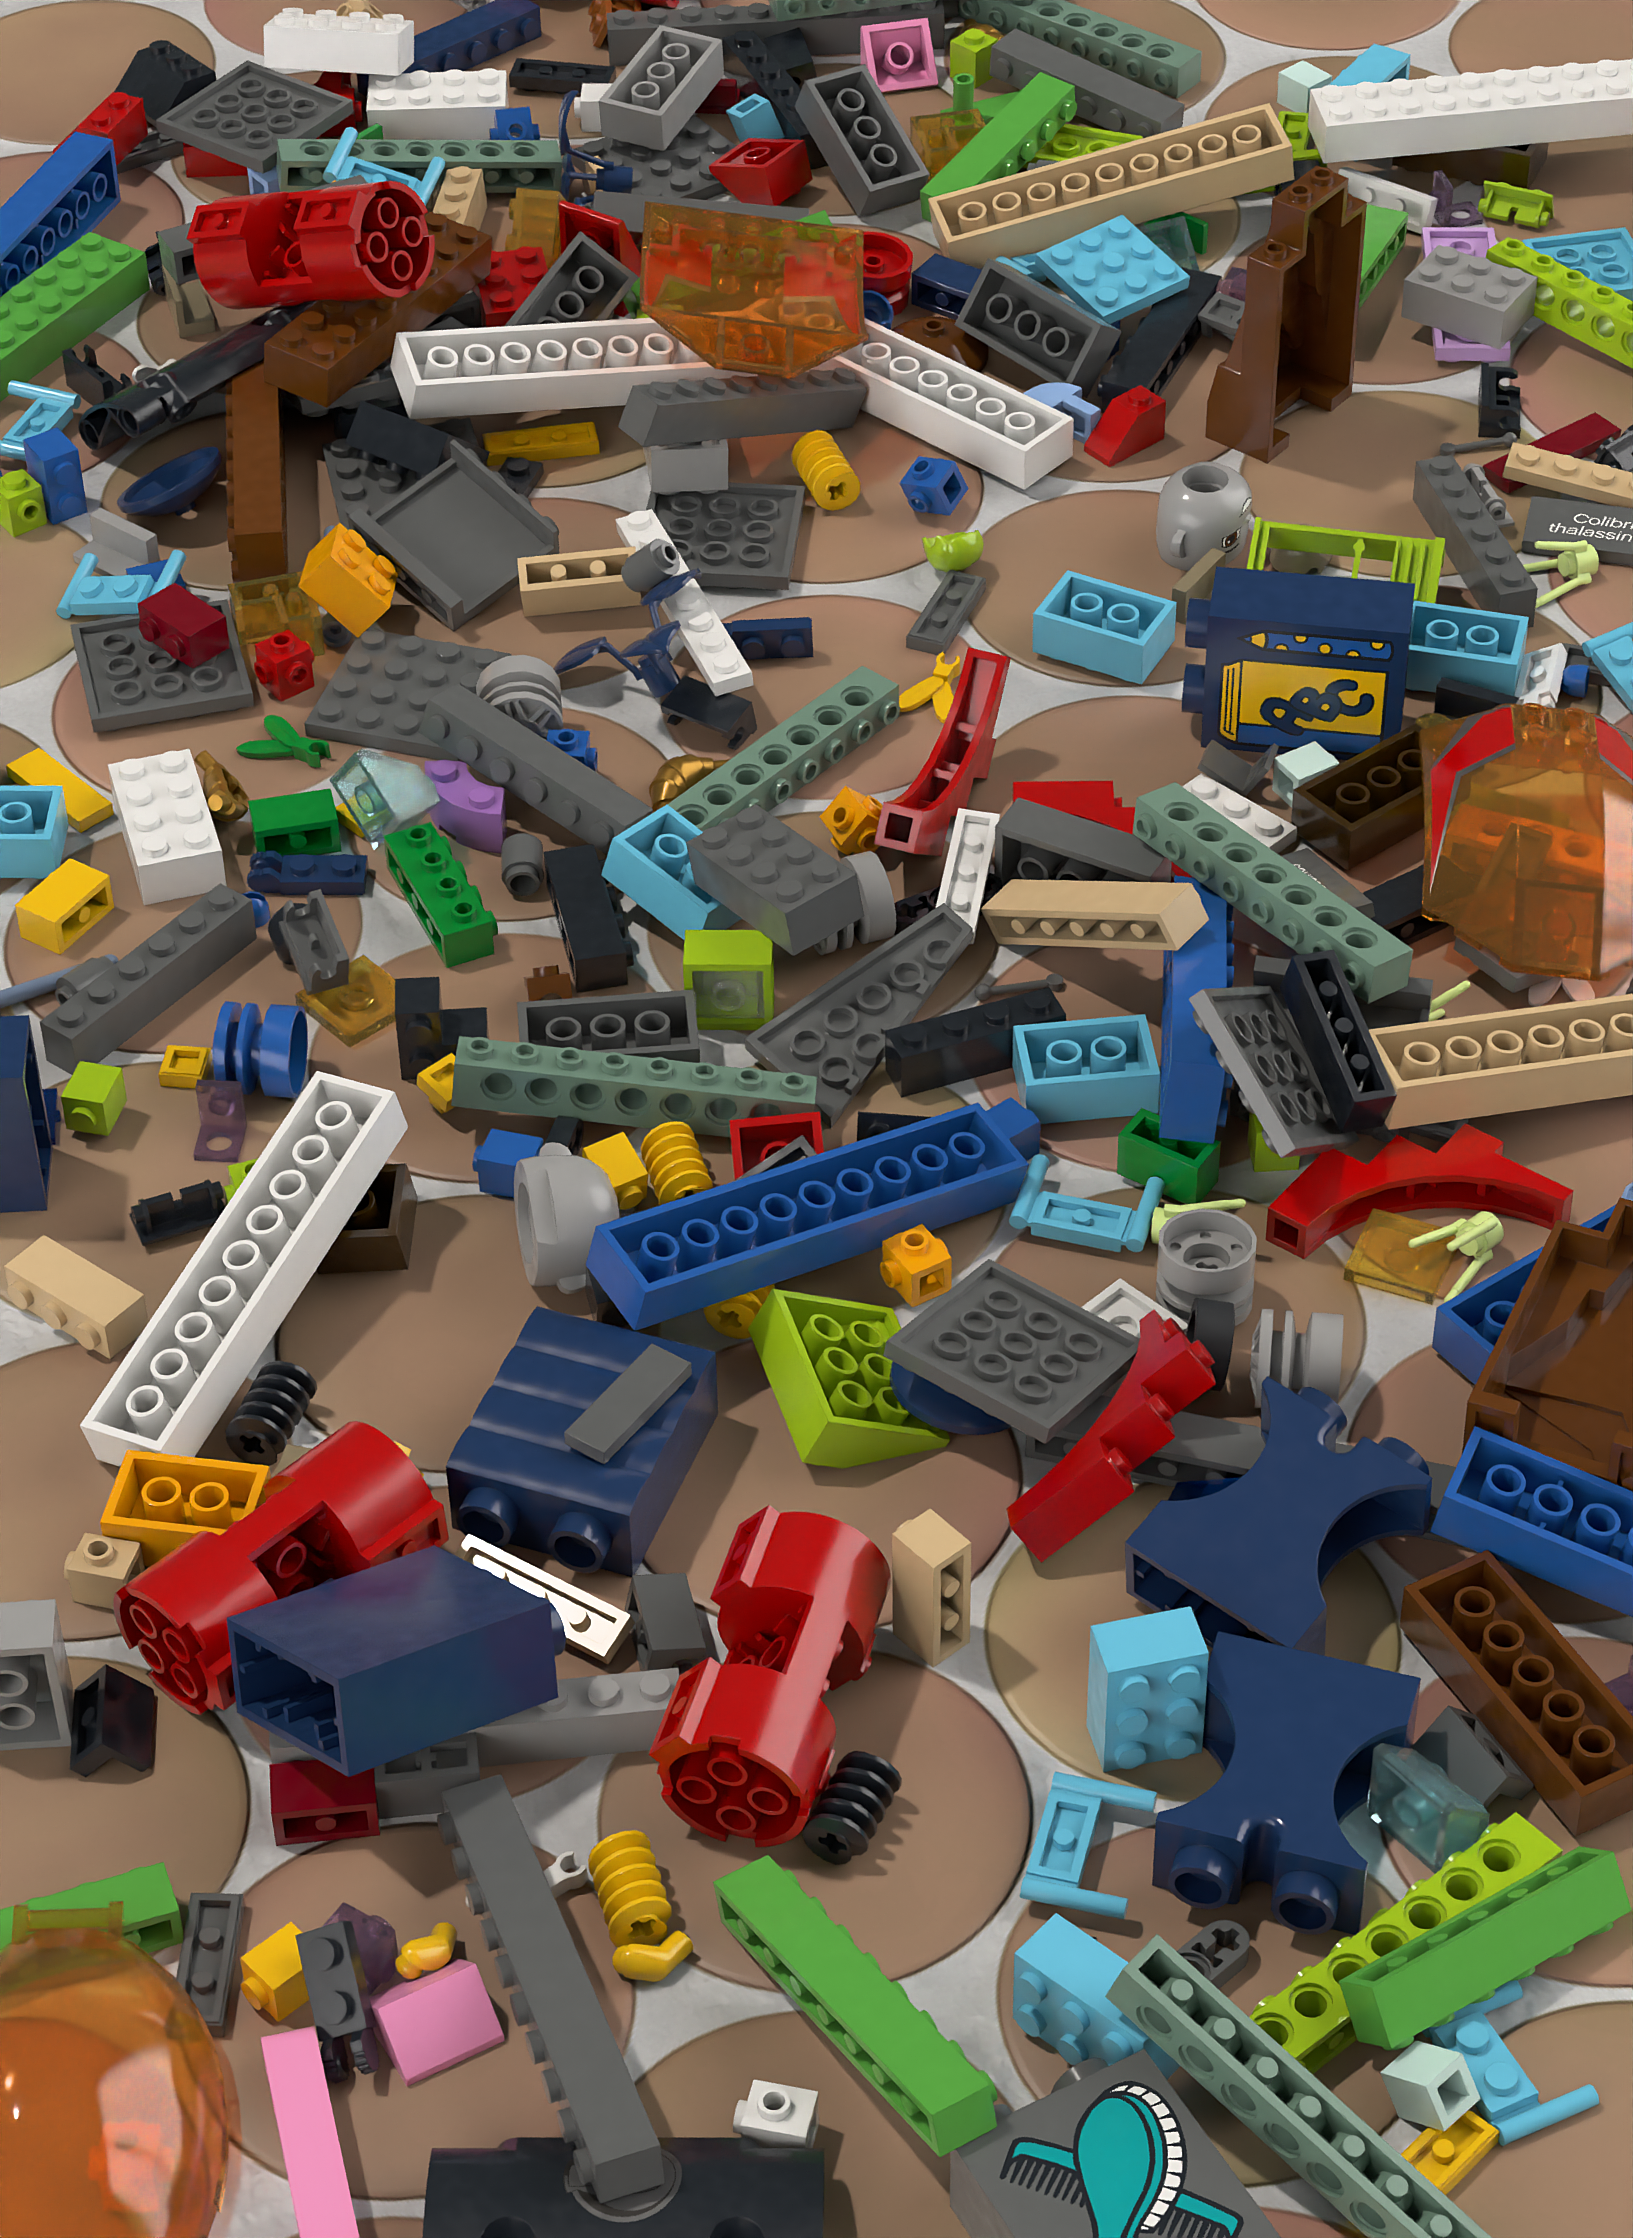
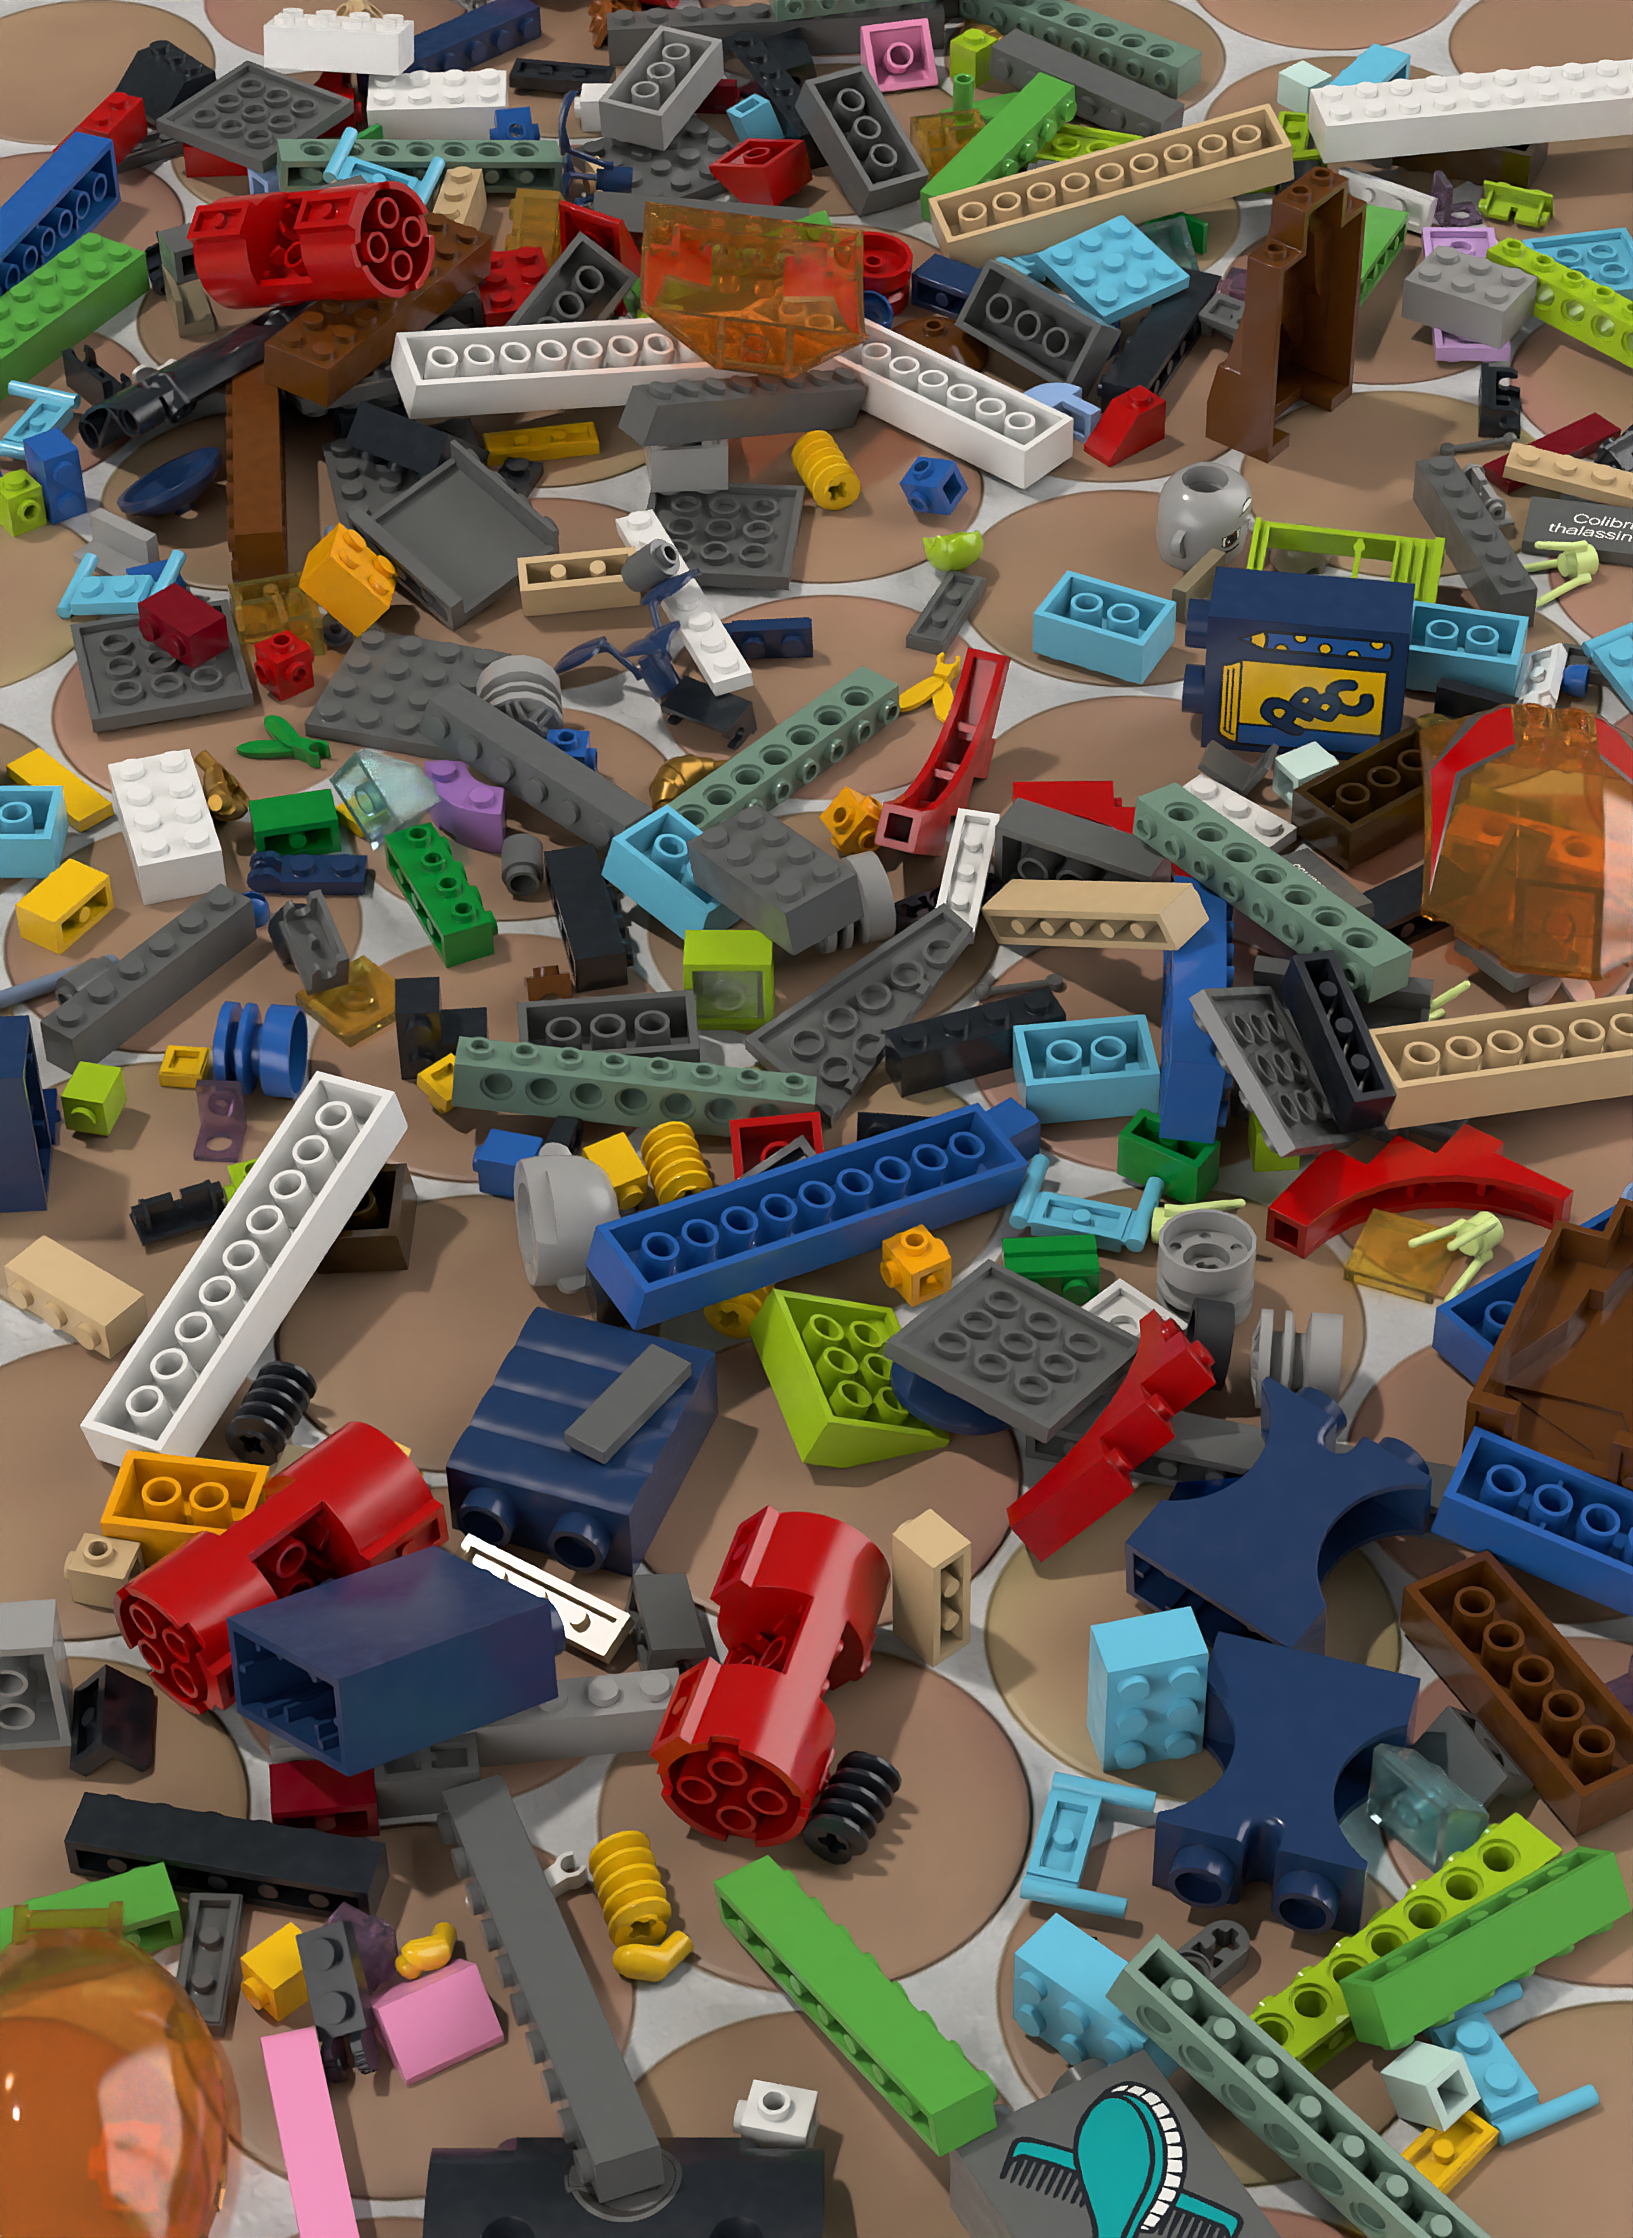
none -> black brick [64,1792,390,1926]
none -> green brick [1001,1234,1100,1305]

